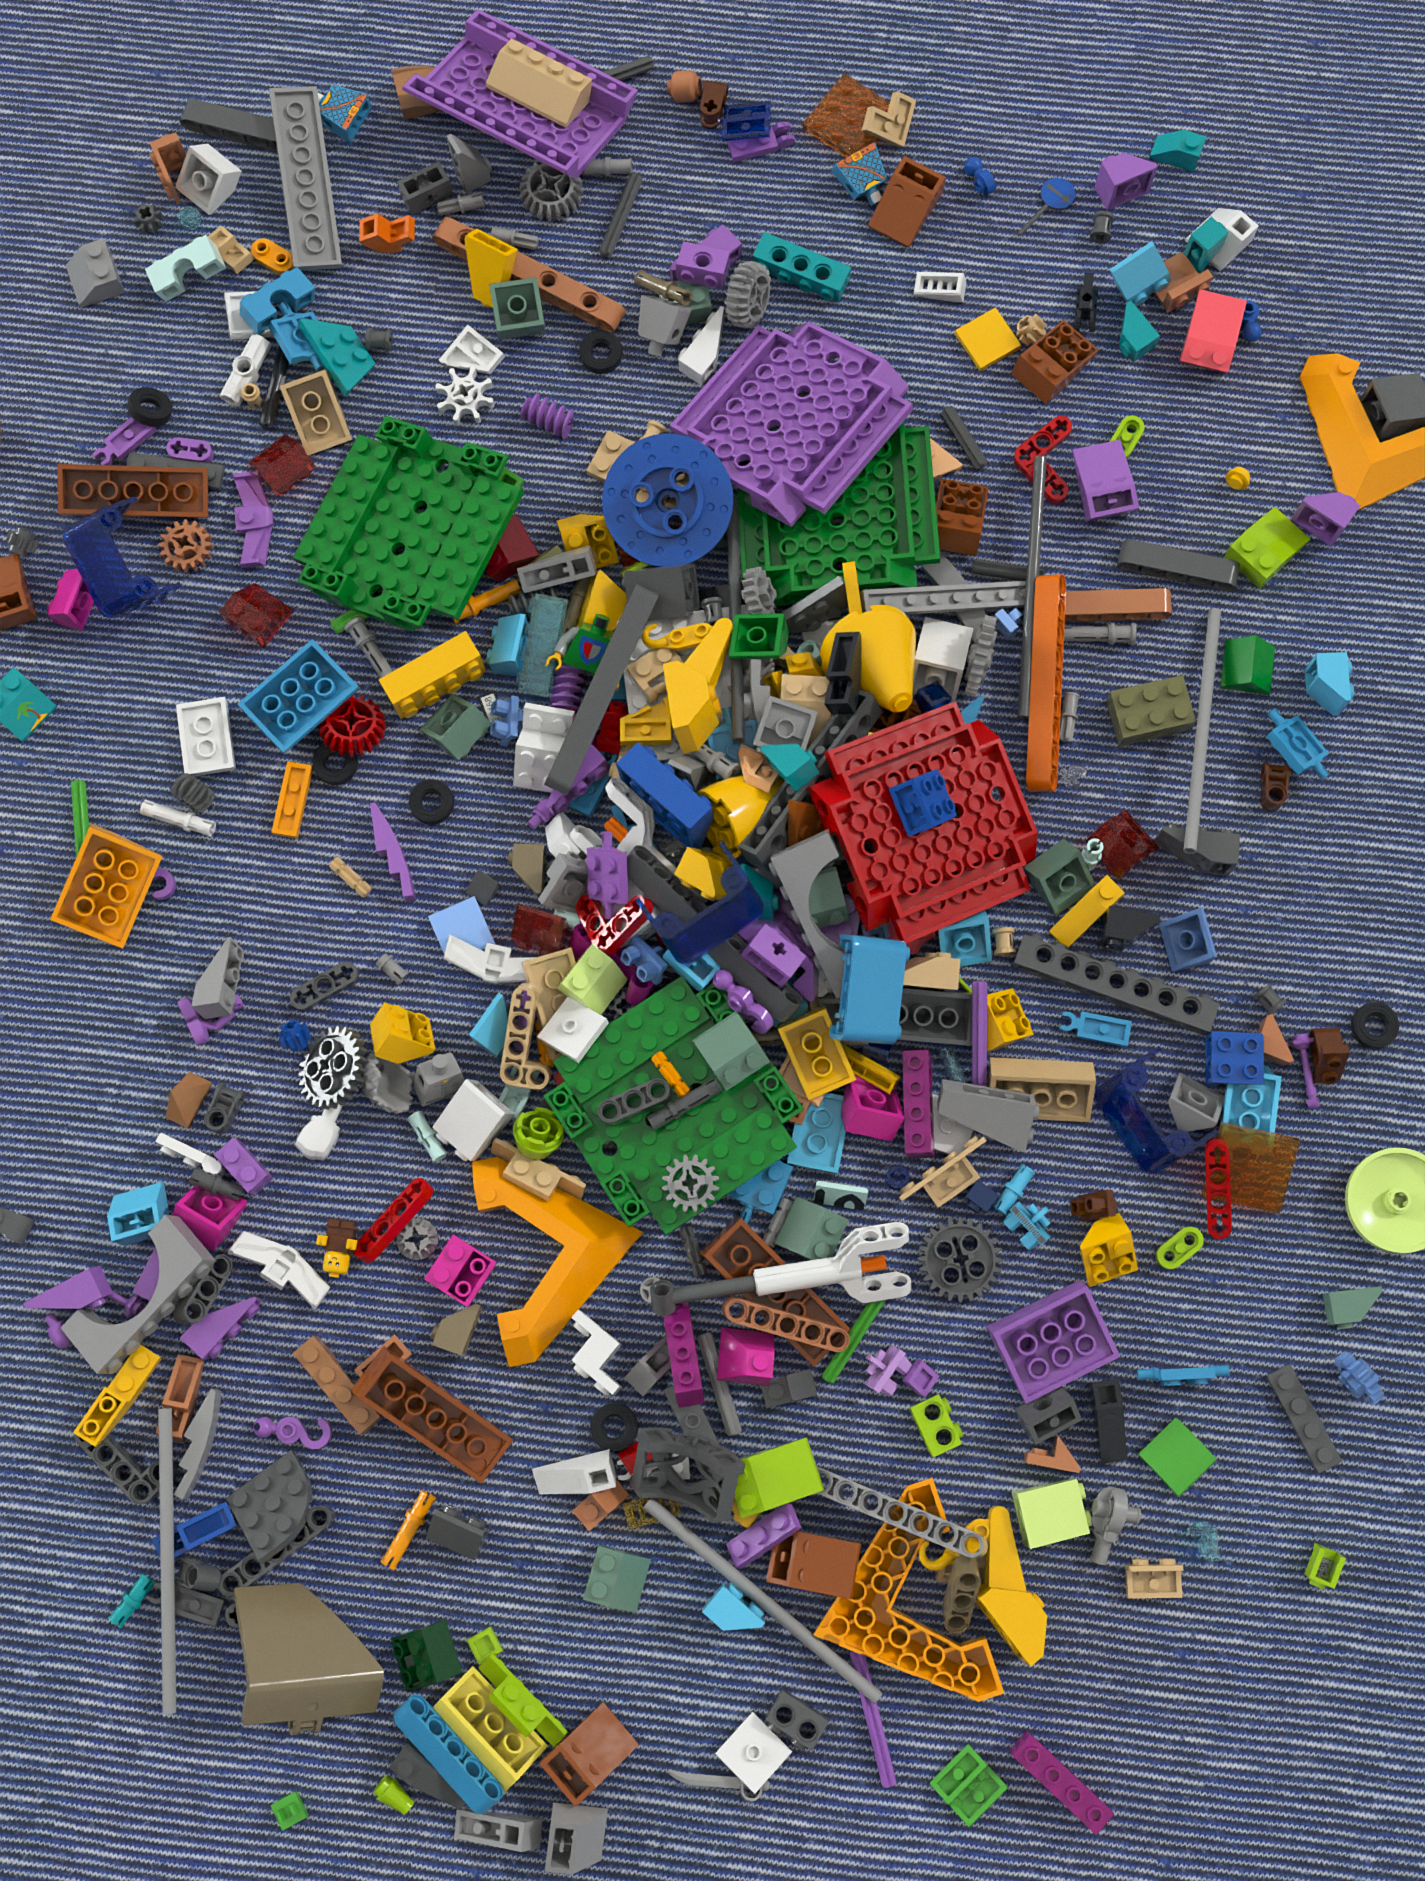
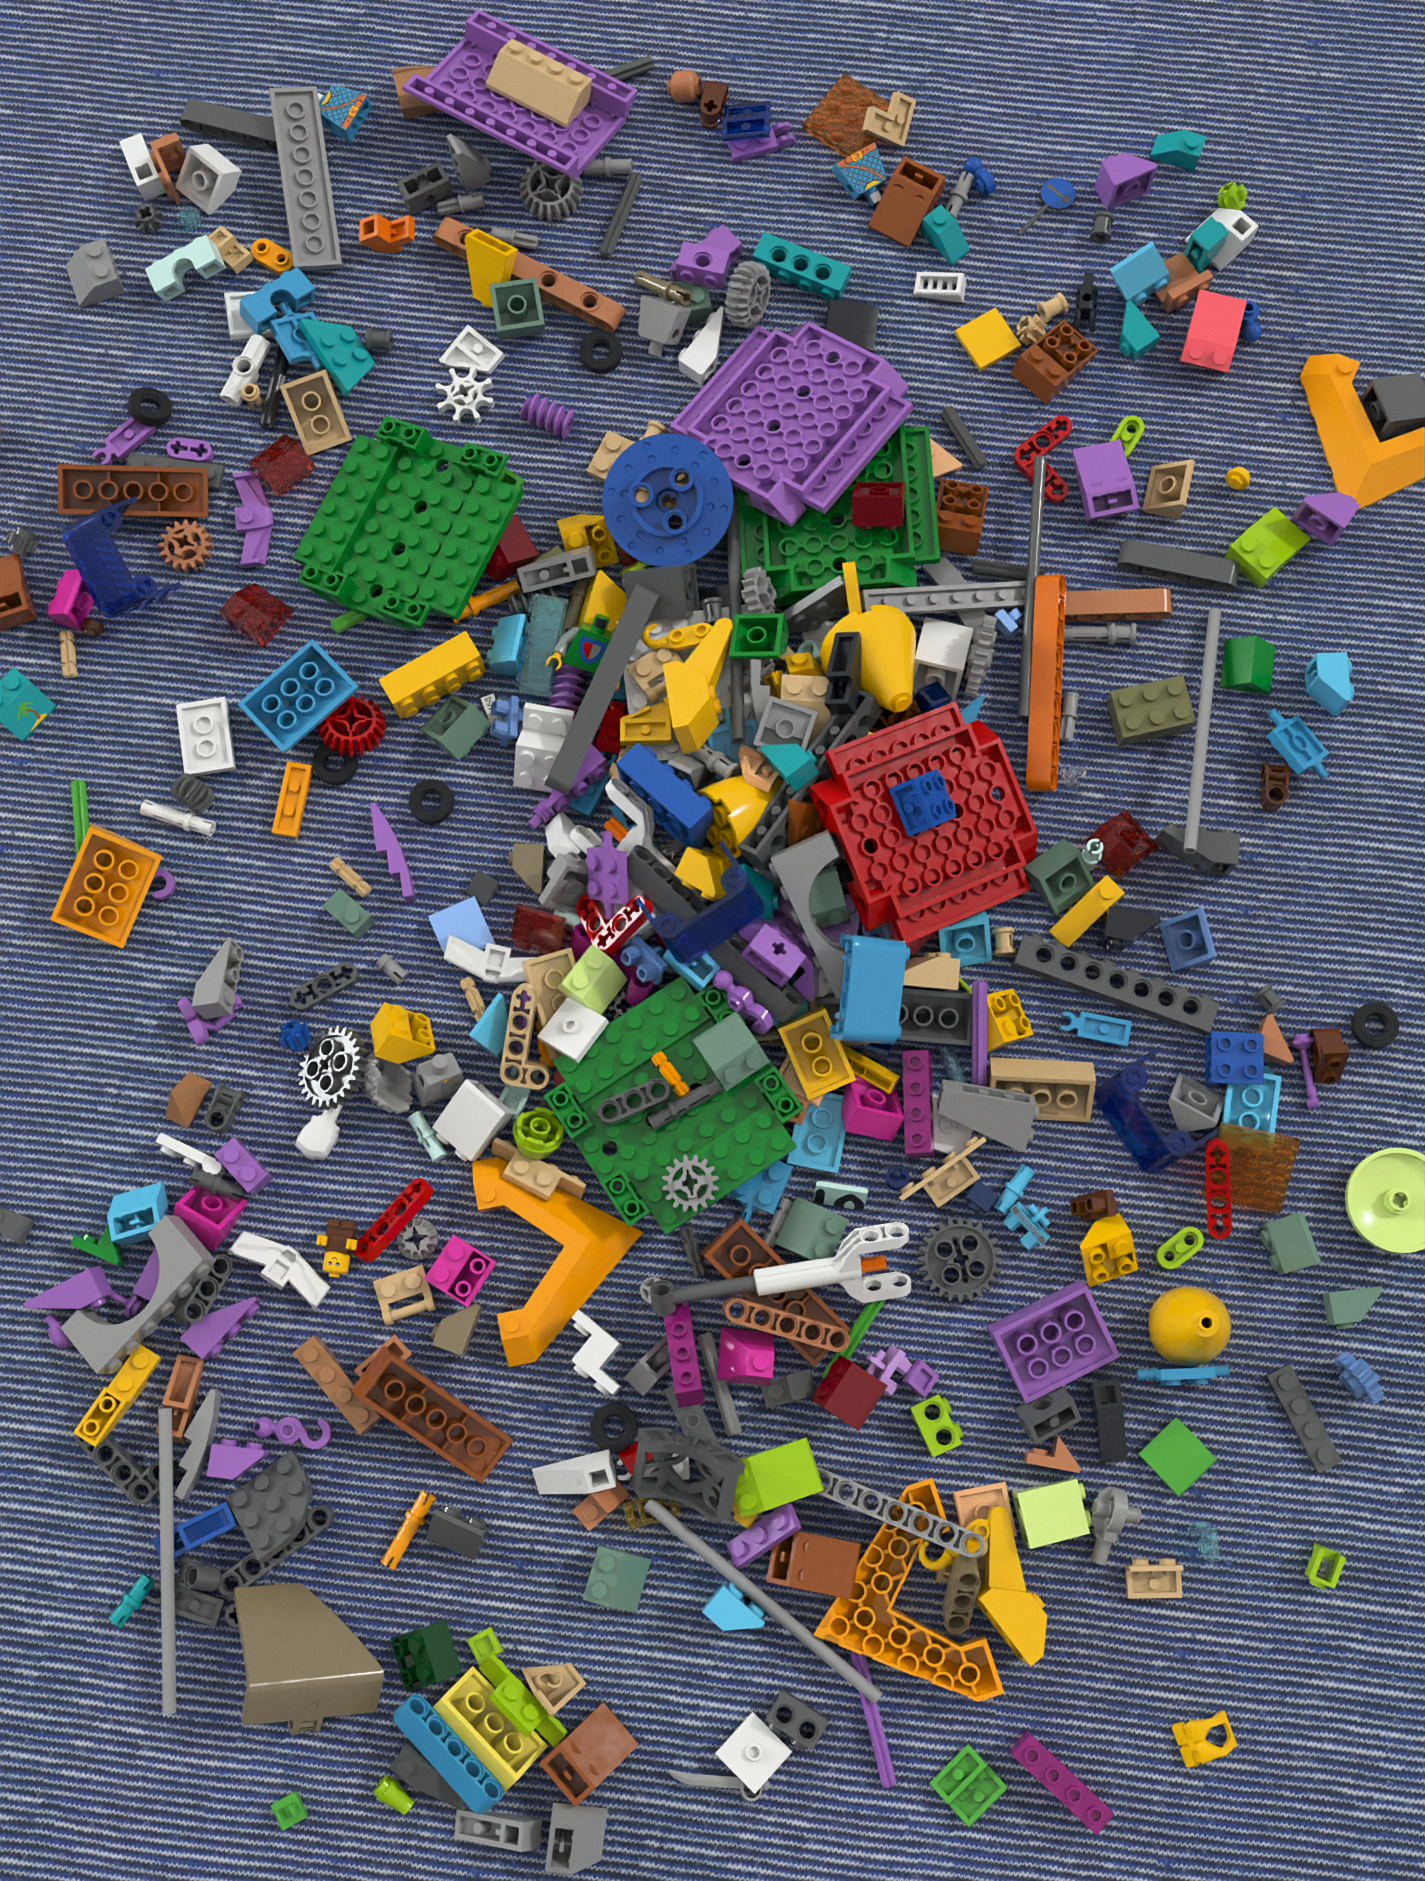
light grey pin [344,617,393,678] -> none
none -> tan axle [59,630,77,678]
none -> green slope [70,1226,126,1267]
none -> reddish brown plate [80,617,104,637]
none -> white slope [119,133,166,201]
none -> medium lavender slope [206,1439,270,1480]
none -> sand green slope [322,888,376,940]
none -> tan plate [373,1265,437,1326]
none -> tan axle [460,976,486,1022]
none -> tan slope [521,1662,586,1716]
none -> dark red slope [811,1355,888,1431]
none -> black slope [825,300,879,353]
none -> dark red slope [852,482,906,530]
none -> teal slope [921,204,970,266]
none -> light grey pin [945,171,975,219]
none -> light nougat plate [952,1481,1017,1537]
none -> tan bush [1037,292,1069,323]
none -> tan slope [1142,459,1195,520]
none -> yellow cylinder [1148,1286,1231,1366]
none -> yellow piece [1171,1710,1237,1768]
none -> lime gear [1217,182,1248,210]
none -> sand green slope [1260,1211,1321,1275]

